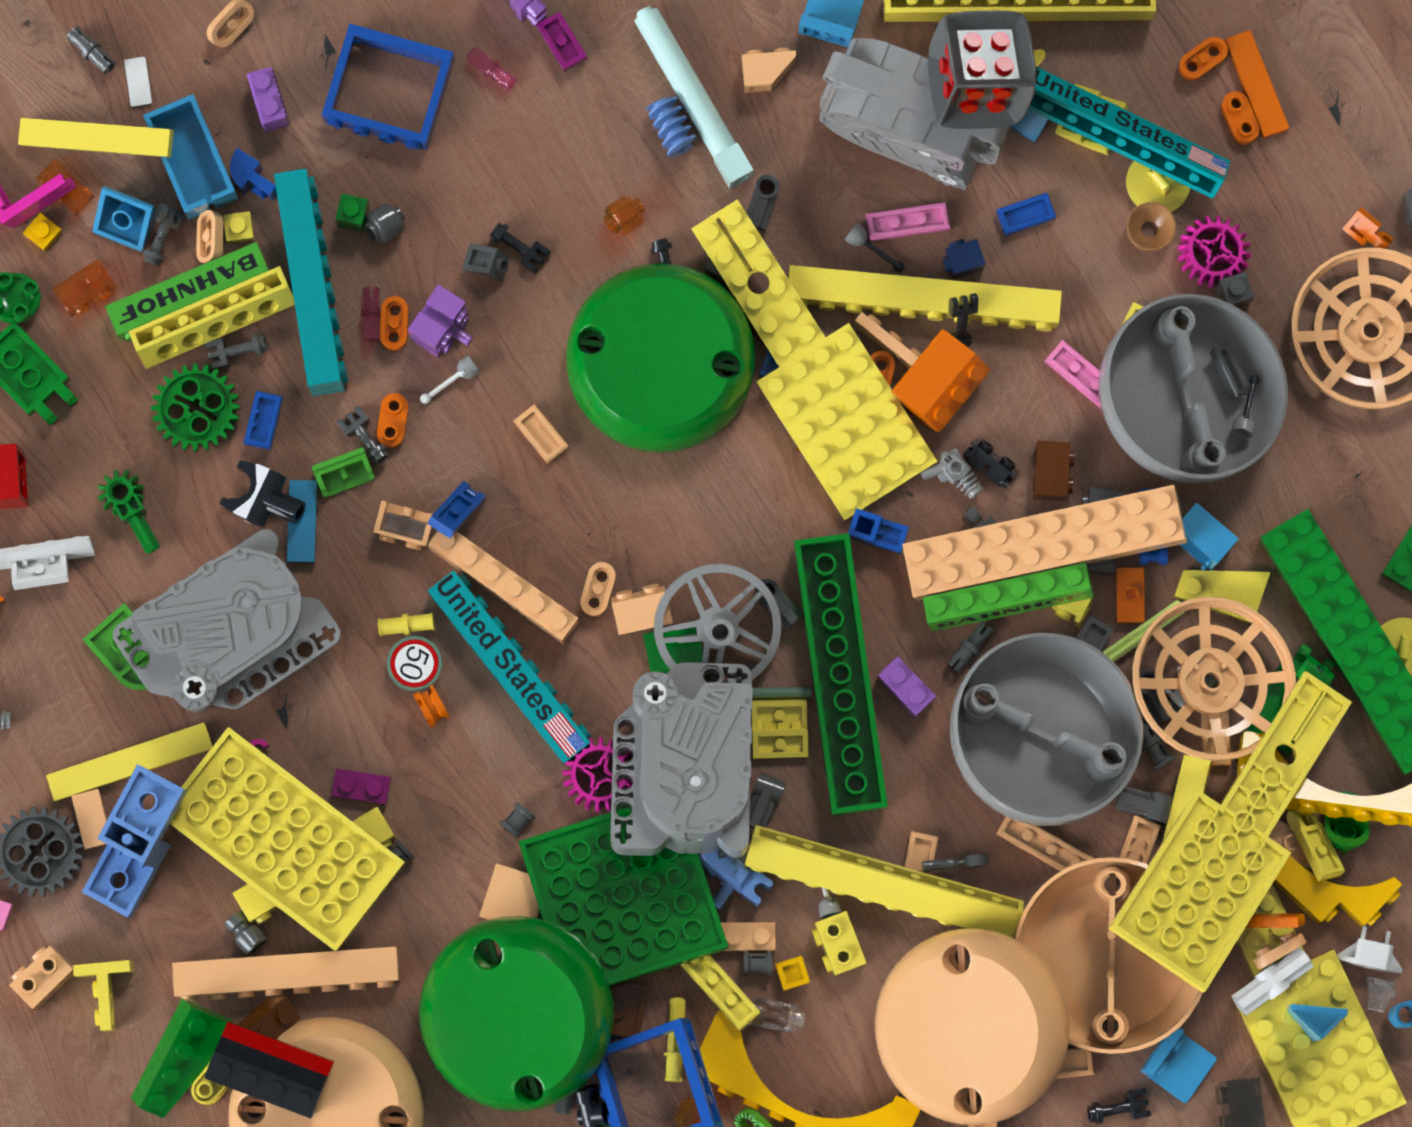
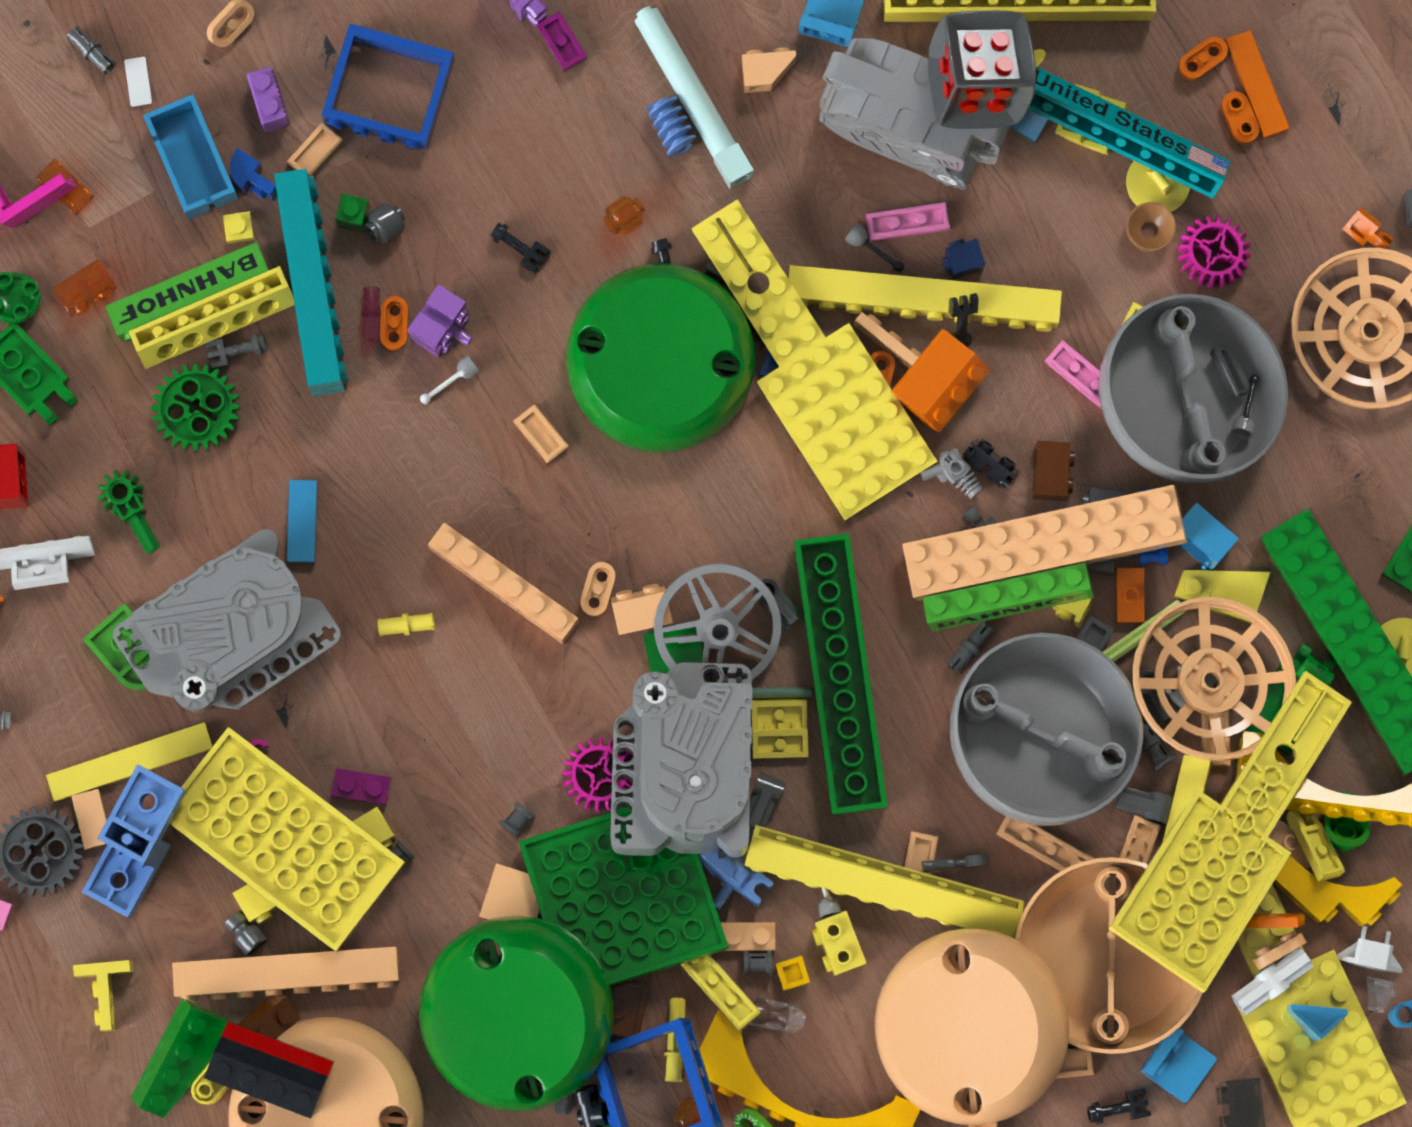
light nougat brick [9,946,74,1010] -> none
light yellow tile [18,118,174,158] -> none
yellow plate [23,213,63,252] -> none
dark azure slope [92,186,156,252] -> none
dark grey hinge [143,203,183,267] -> none
light nougat plate [196,210,224,263] -> none
black connector [219,461,306,528] -> none
blue plate [244,391,284,451] -> none
bright green hinge [311,447,375,499] -> none
dark grey hinge [337,406,389,465] -> none
light nougat window [373,501,434,551] -> none
orange plate [377,393,409,449] -> none
piece [387,636,442,691] -> none
orange wheel [413,684,450,728] -> none
blue plate [427,481,487,539] -> none
teal brick [428,570,592,766] -> none
dark grey bracket [462,243,509,282] -> none
clear pink axle [467,47,517,92] -> none
dark grey piece [747,174,780,231] -> none
blue brick [848,508,909,554] -> none
medium lavender brick [876,656,936,719] -> none
blue tile [996,192,1056,236] -> none
dark grey brick [1215,272,1254,308] -> none
none -> light nougat tile [287,122,343,177]

